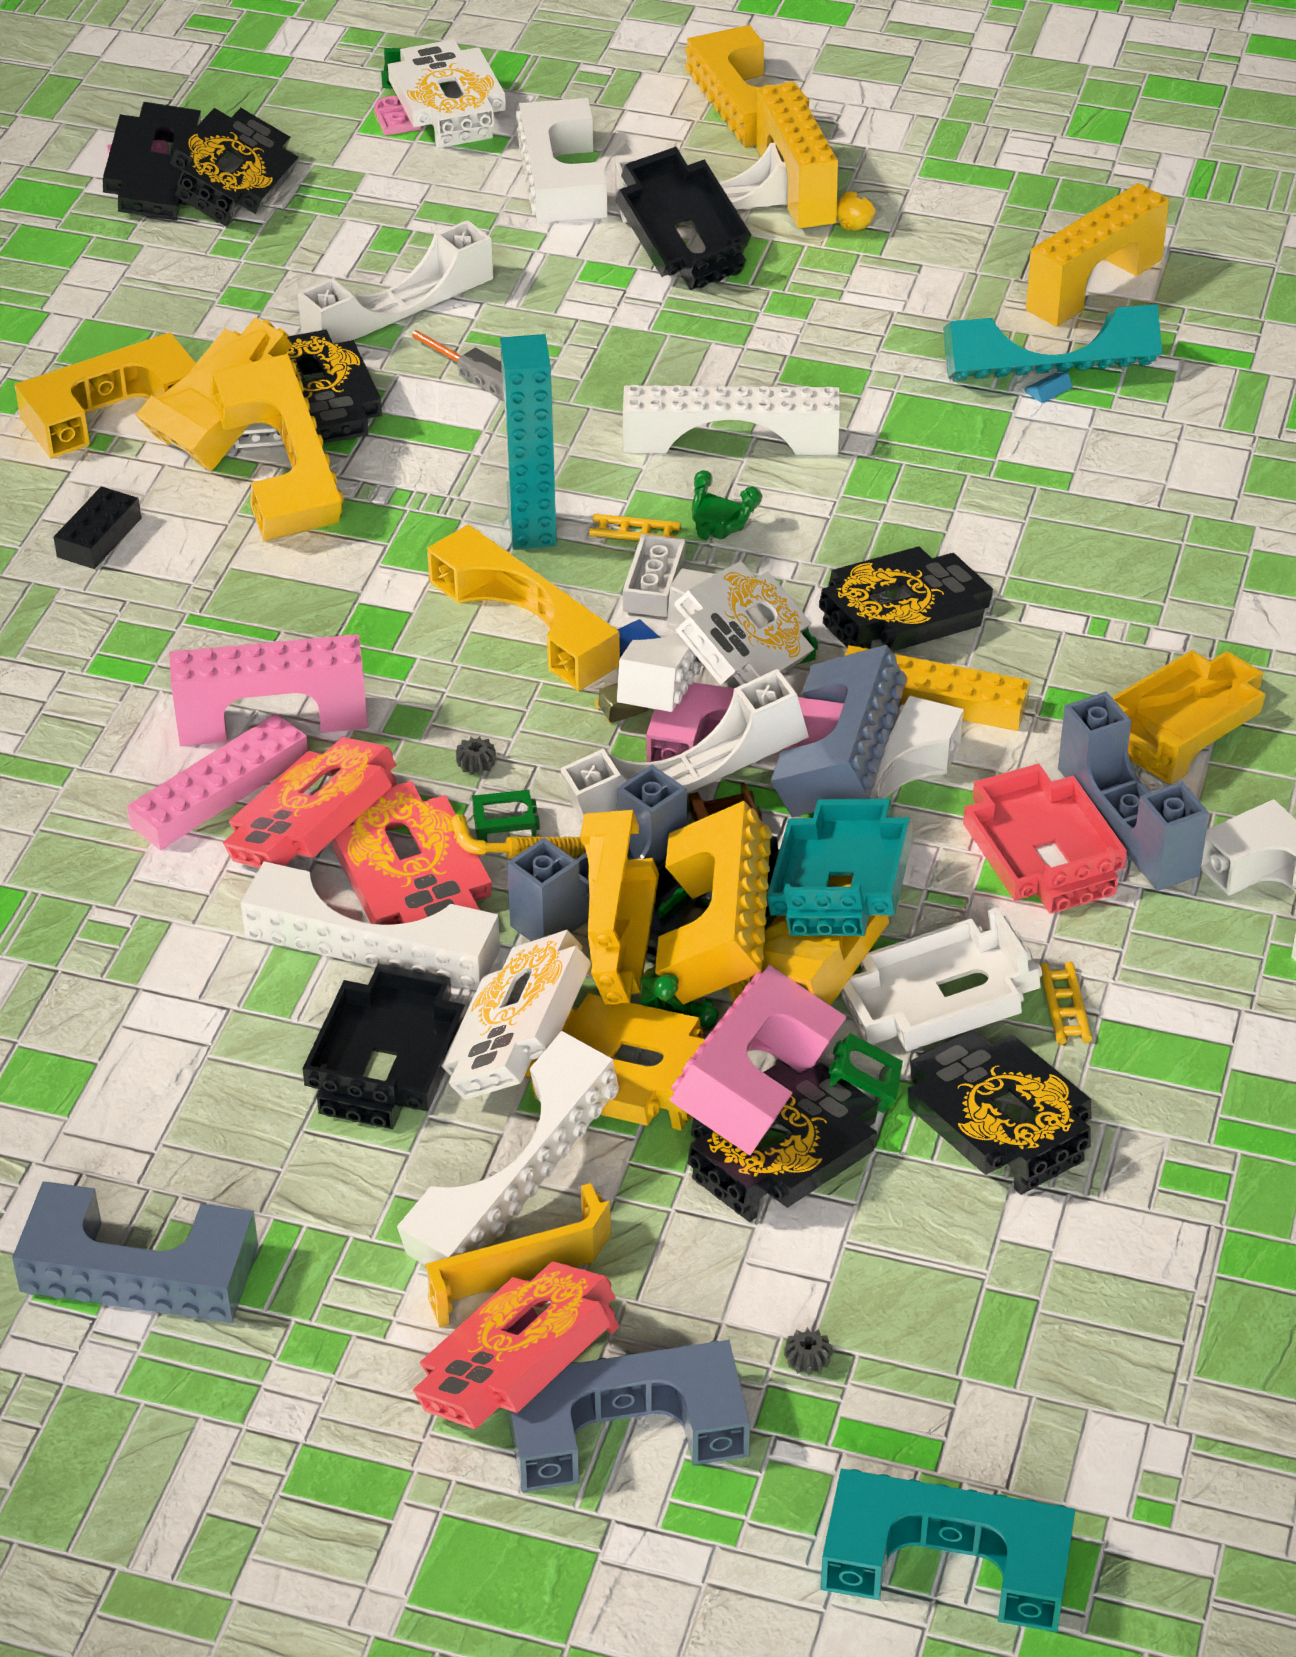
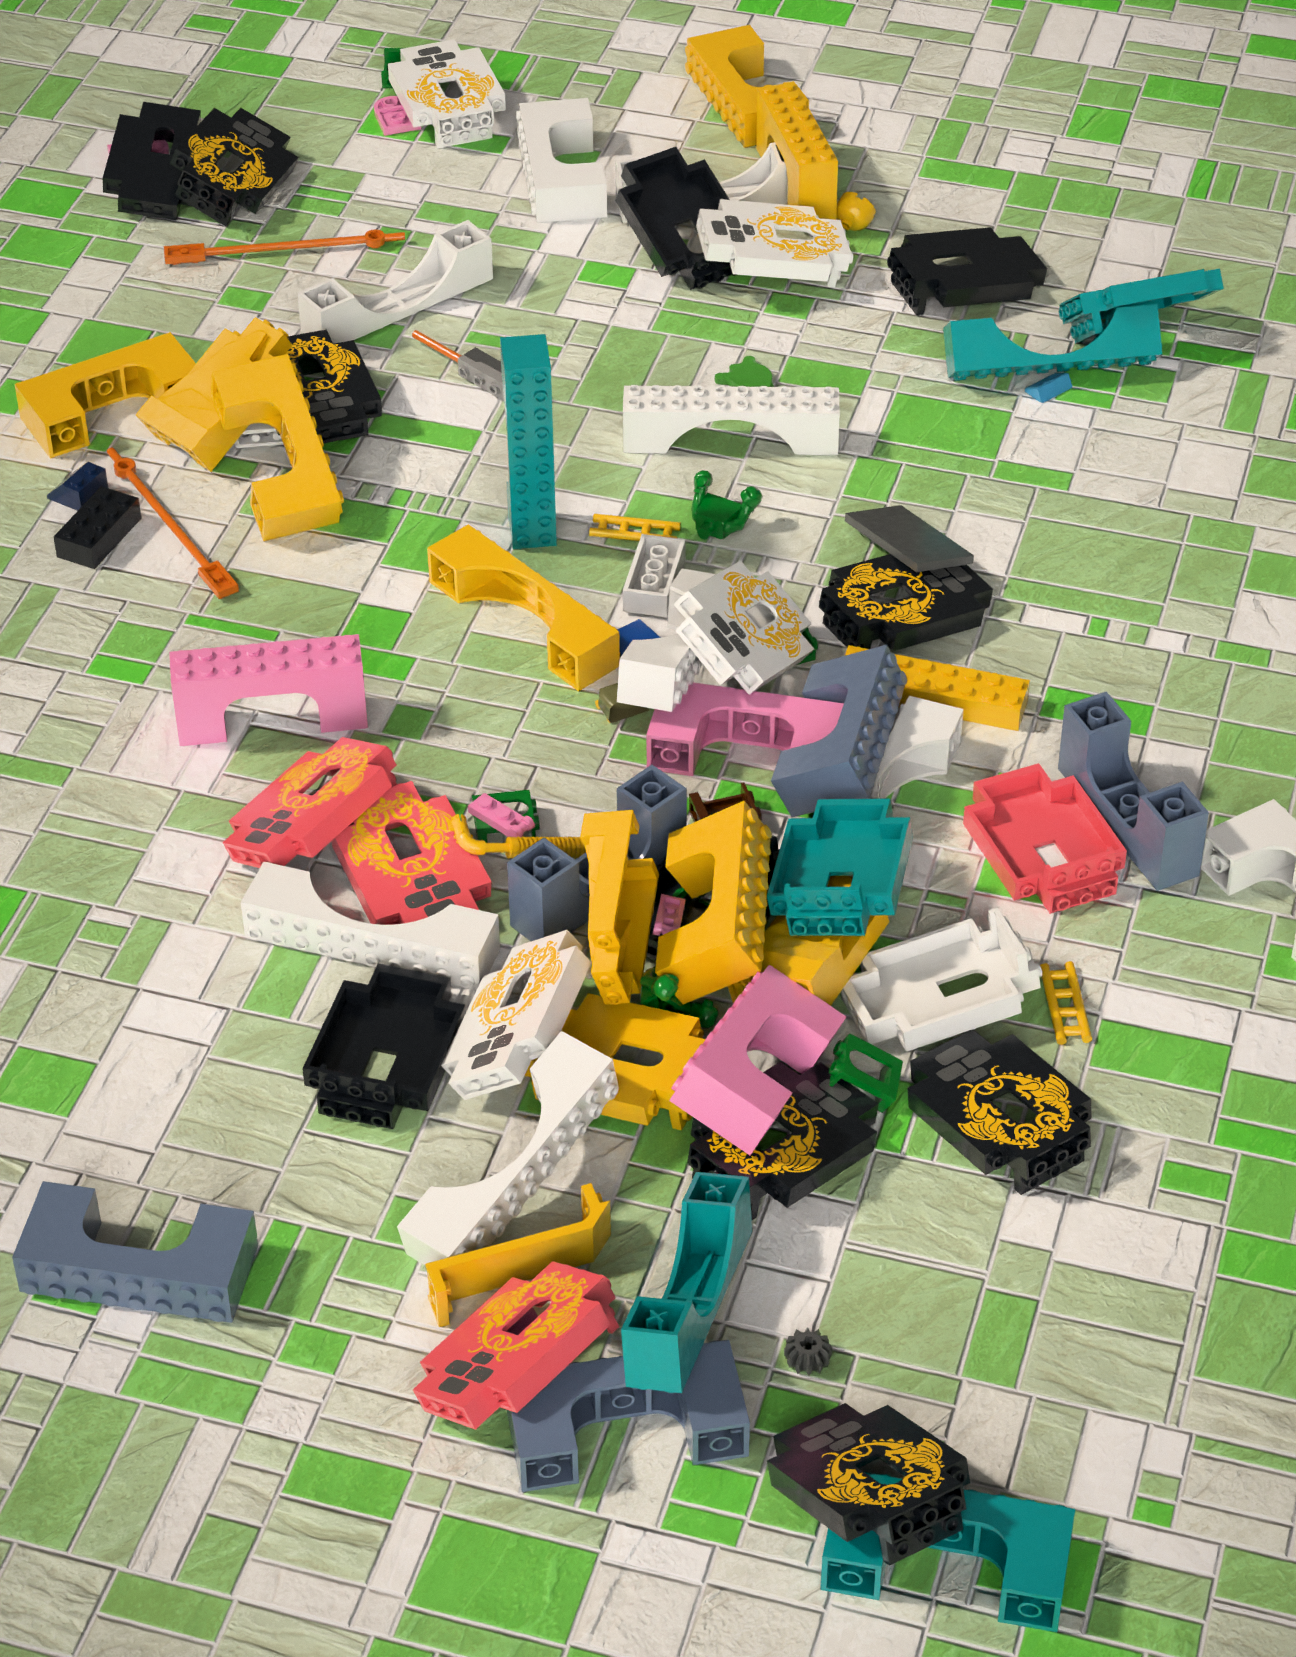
bright pink brick [127,713,308,850] -> none
dark grey gear [456,736,496,775] -> none
white arch [560,669,809,823] -> none
yellow arch [1026,183,1169,327] -> none
yellow panel [1112,650,1266,785] -> none
none -> dark blue slope [47,462,108,511]
none -> orange bar [107,447,239,599]
none -> orange bar [164,229,405,265]
none -> bright pink plate [468,793,535,837]
none -> teal arch [621,1172,752,1393]
none -> bright pink plate [652,894,686,936]
none -> white panel [696,199,853,288]
none -> bright green tile [715,356,774,387]
none -> black panel [767,1403,970,1565]
none -> dark grey tile [845,505,974,572]
none -> black panel [887,227,1047,315]
none -> teal panel [1058,268,1224,343]

